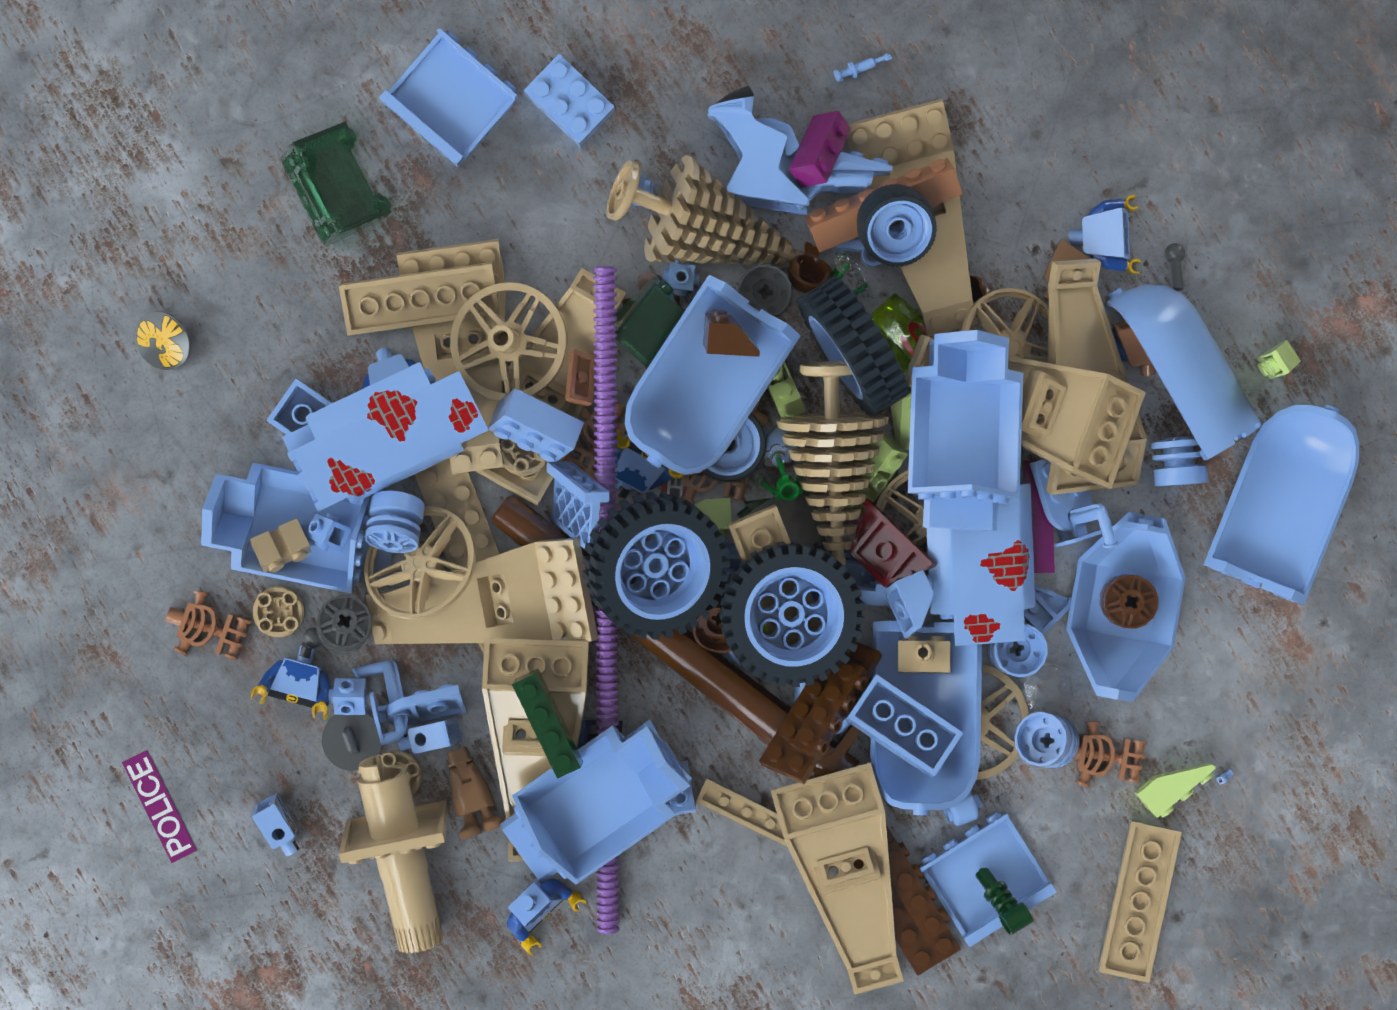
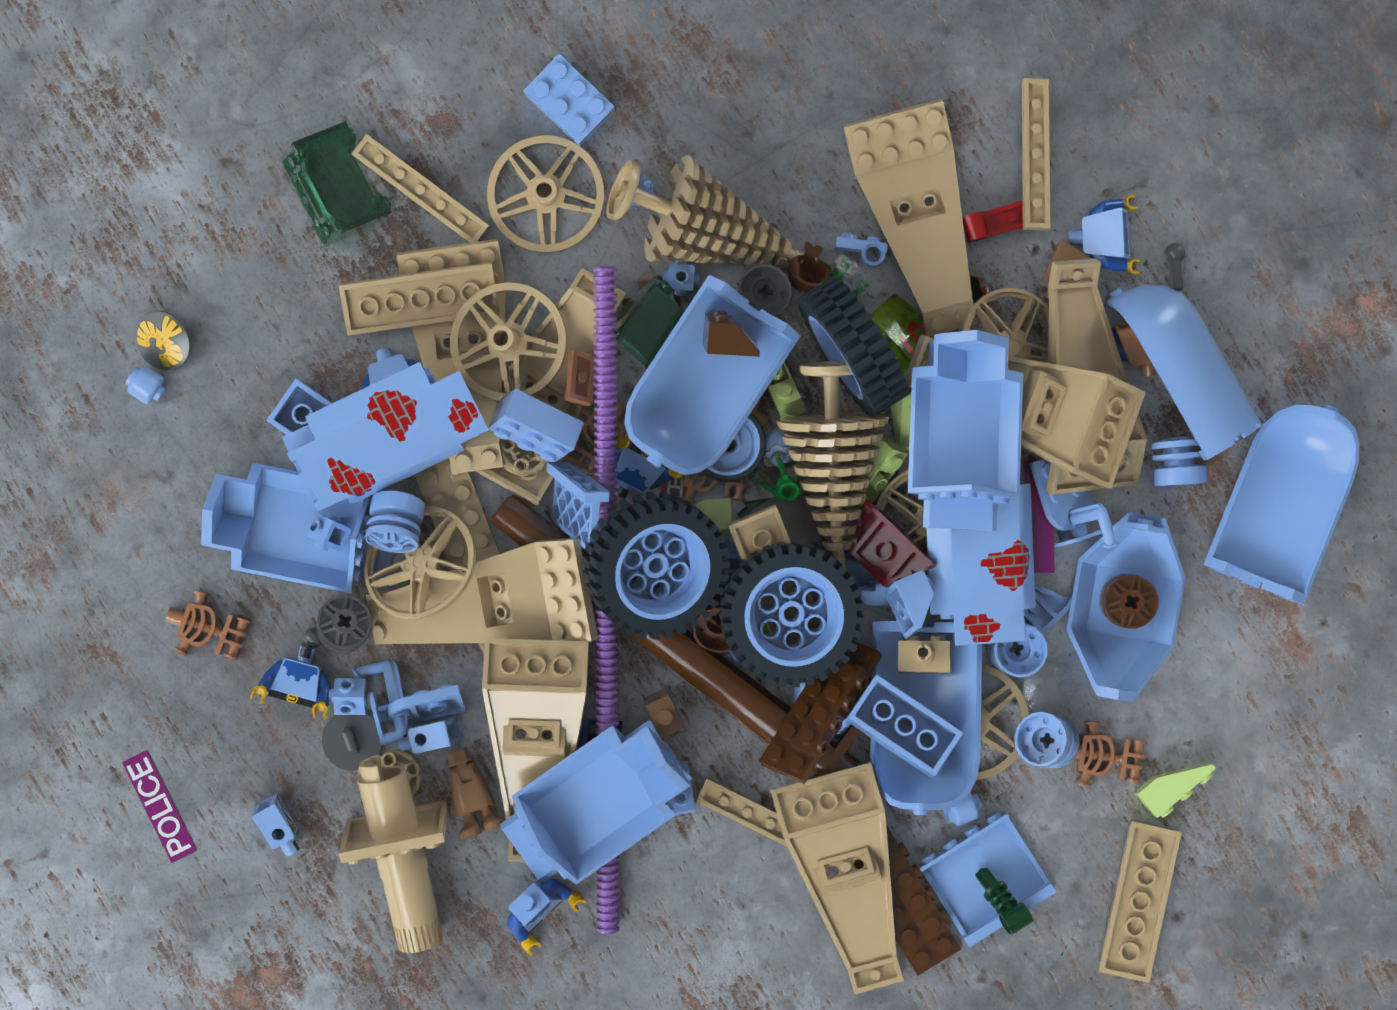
tan brick [250,518,311,573] -> none
tan tile [253,586,305,637] -> none
light blue panel [379,28,518,167] -> none
dark green brick [512,669,583,779] -> none
light blue piece [707,86,893,215] -> none
magenta brick [789,110,851,188] -> none
nougat brick [804,157,963,253] -> none
light blue piece [834,53,893,82] -> none
wheel [857,184,937,267] -> none
light blue piece [1216,769,1234,785] -> none
yellowish green slope [1257,340,1301,379] -> none
none -> light blue head [125,366,166,404]
none -> tan plate [352,134,490,243]
none -> tan wheel [487,135,604,253]
none -> medium nougat torso [643,687,688,741]
none -> red plate [962,201,1023,243]
none -> tan plate [1022,78,1050,231]

